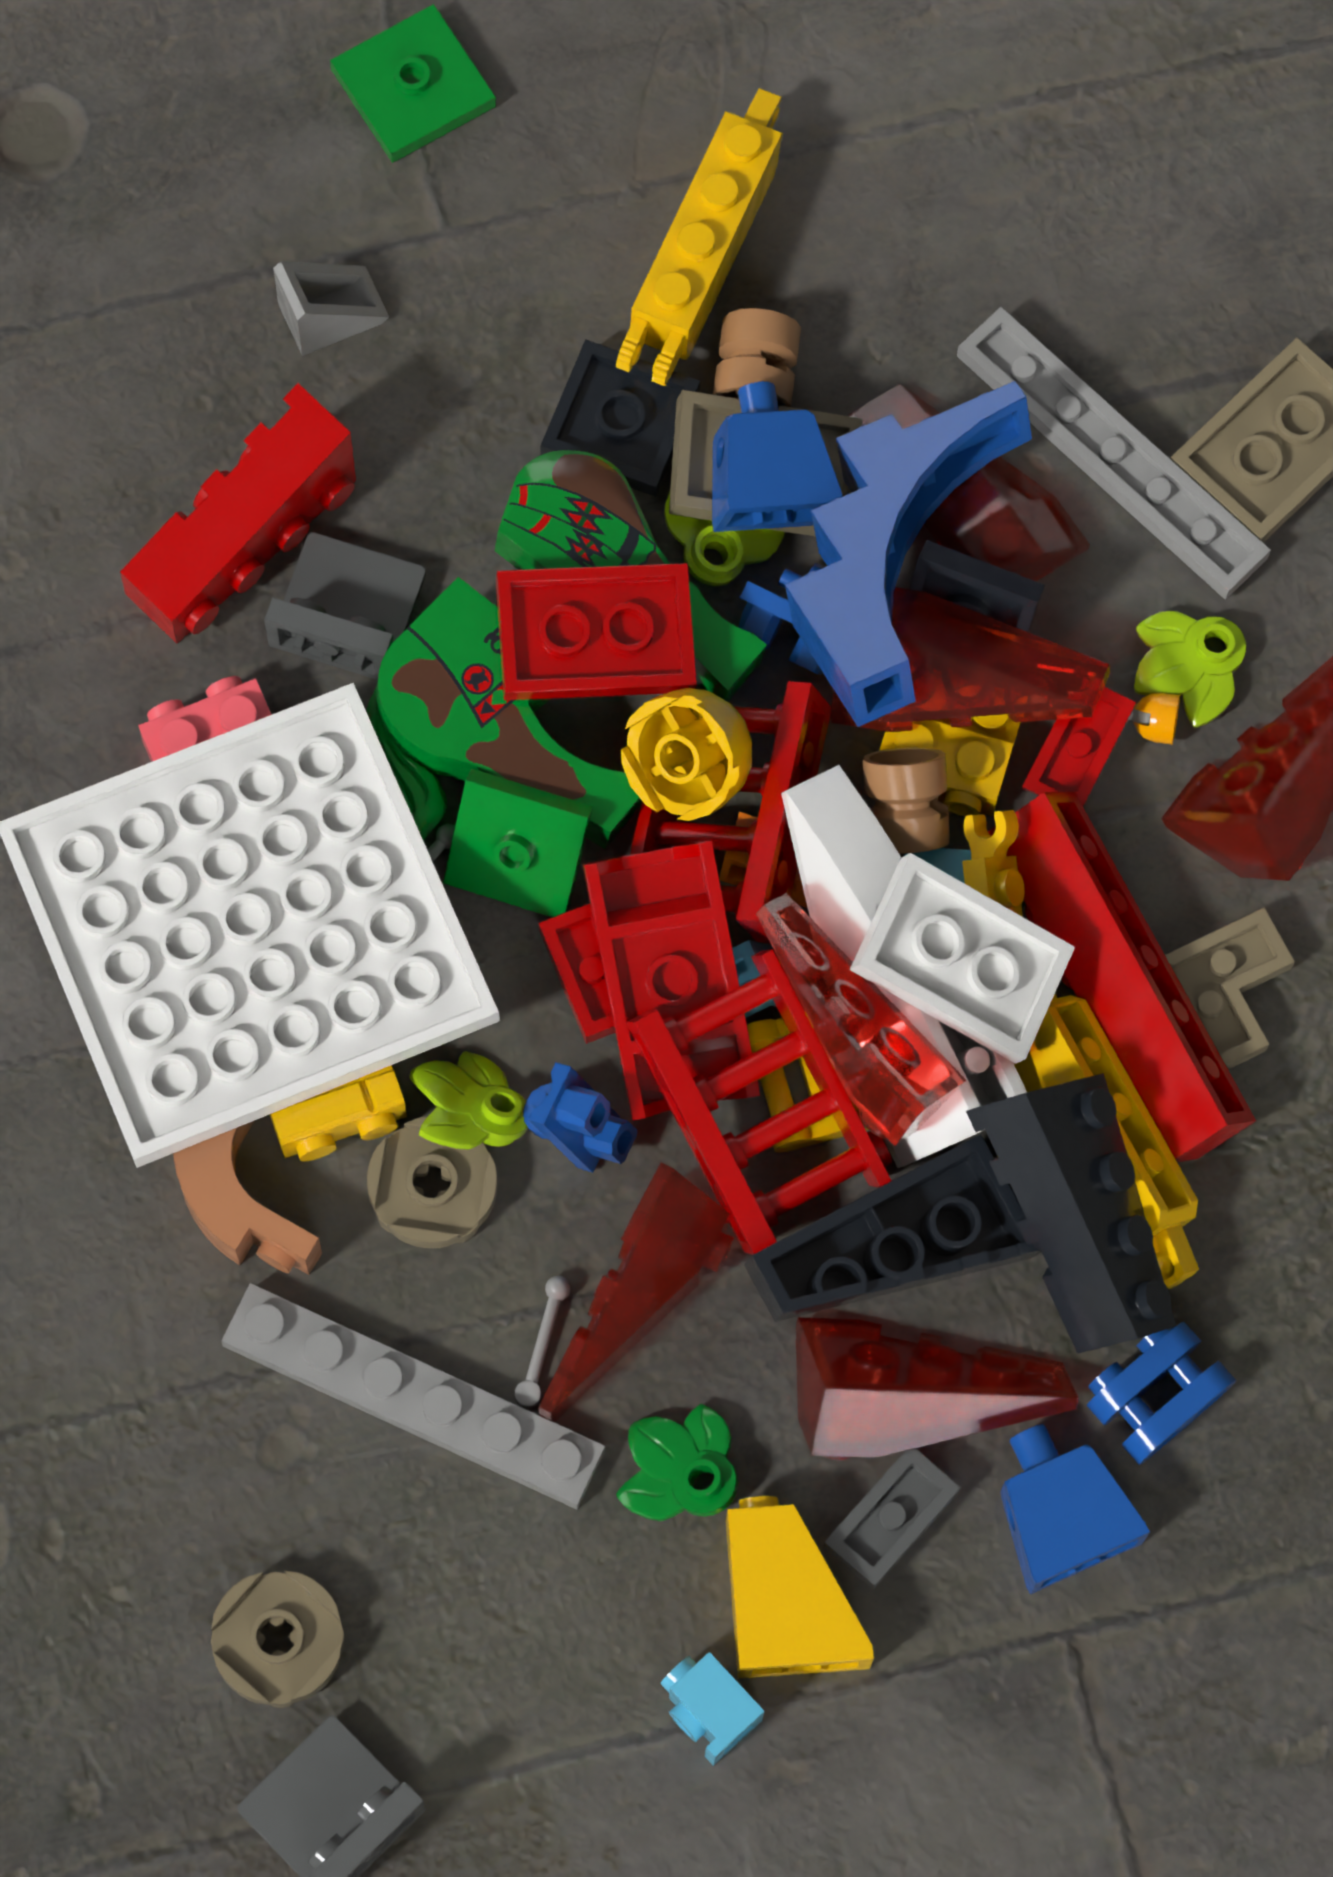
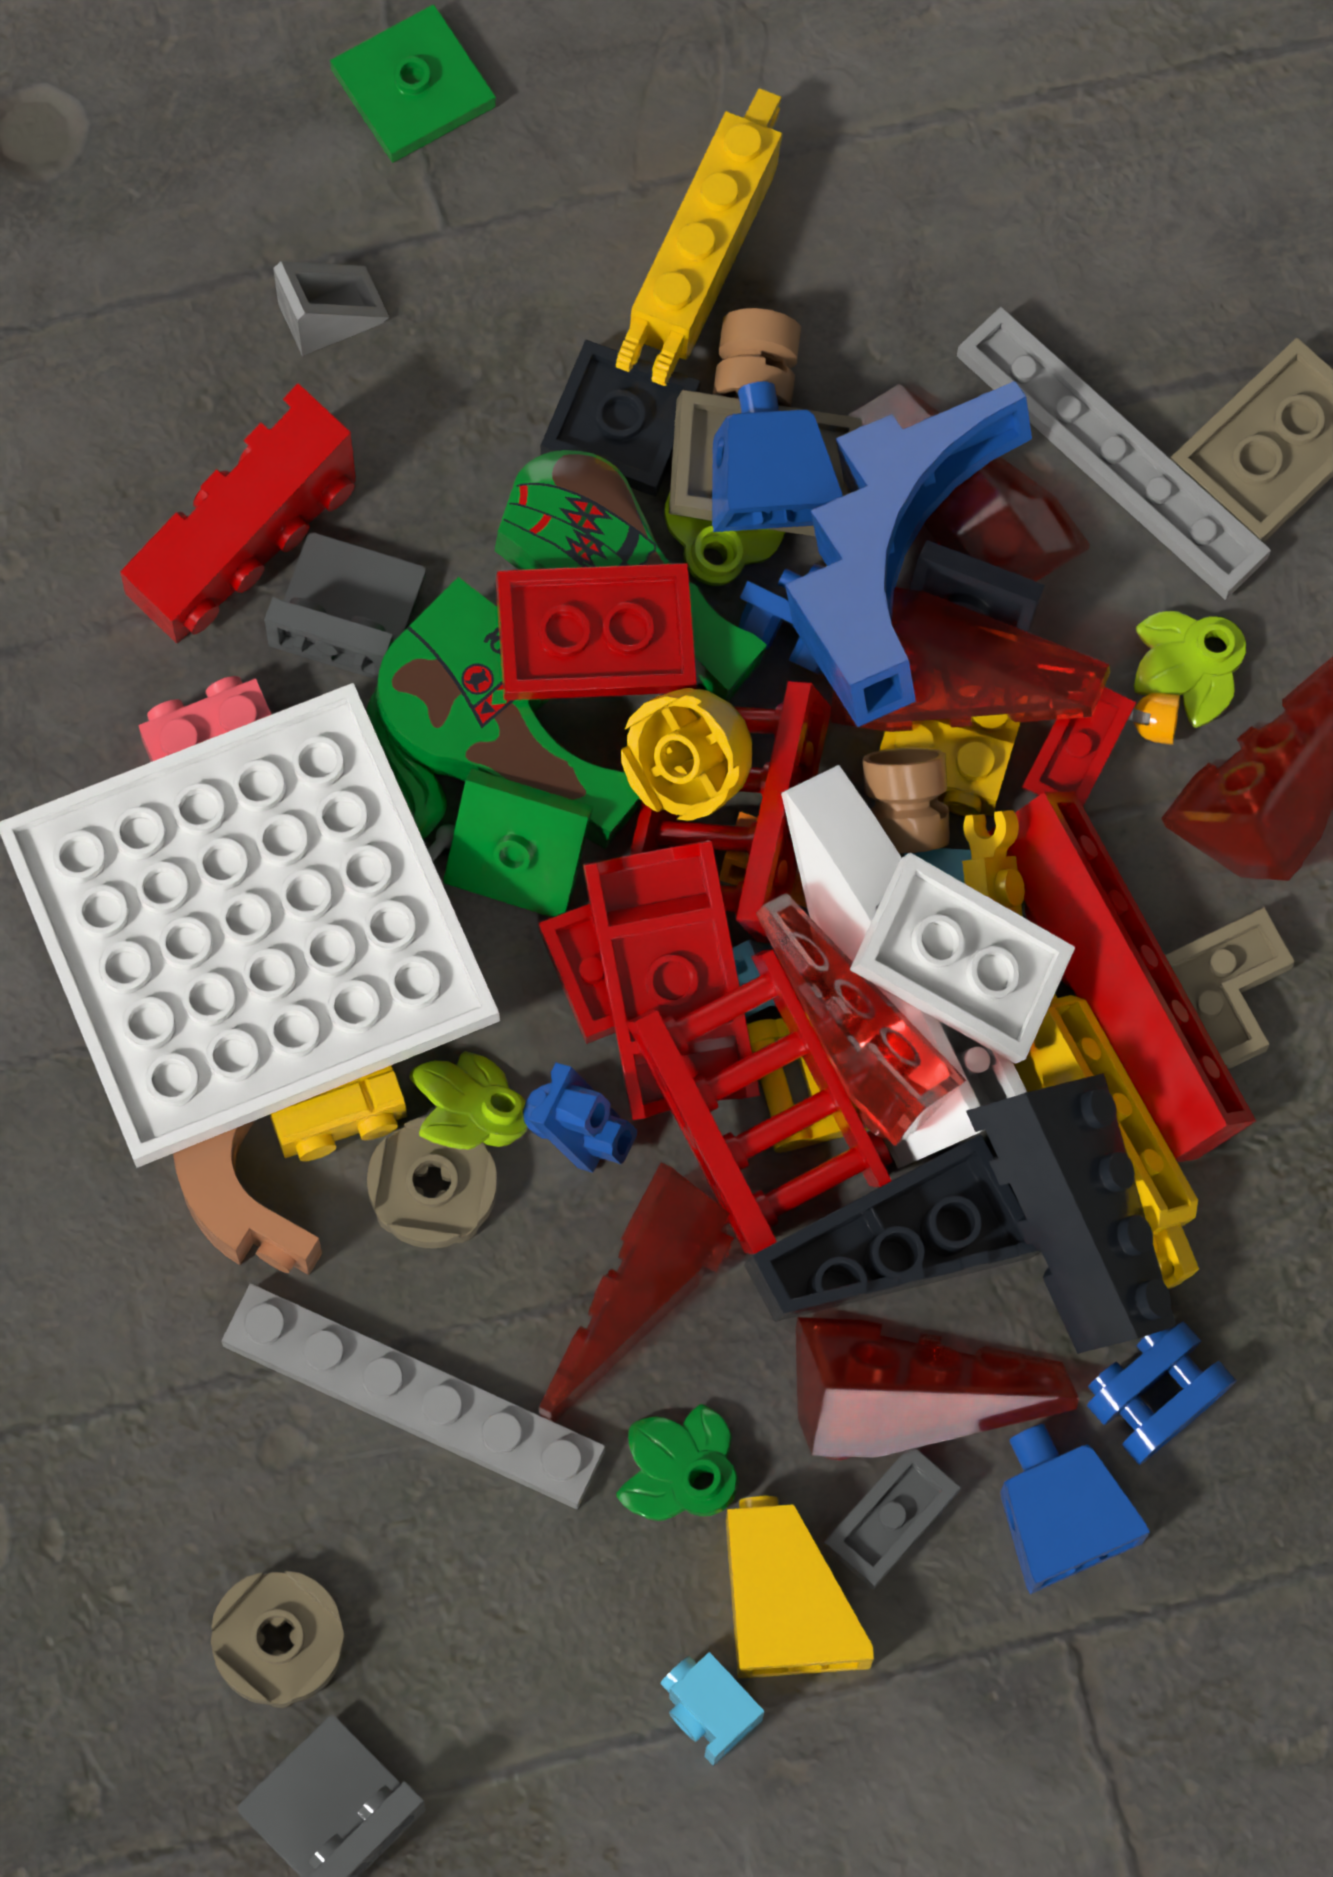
light grey hinge [515,1276,571,1408] -> none

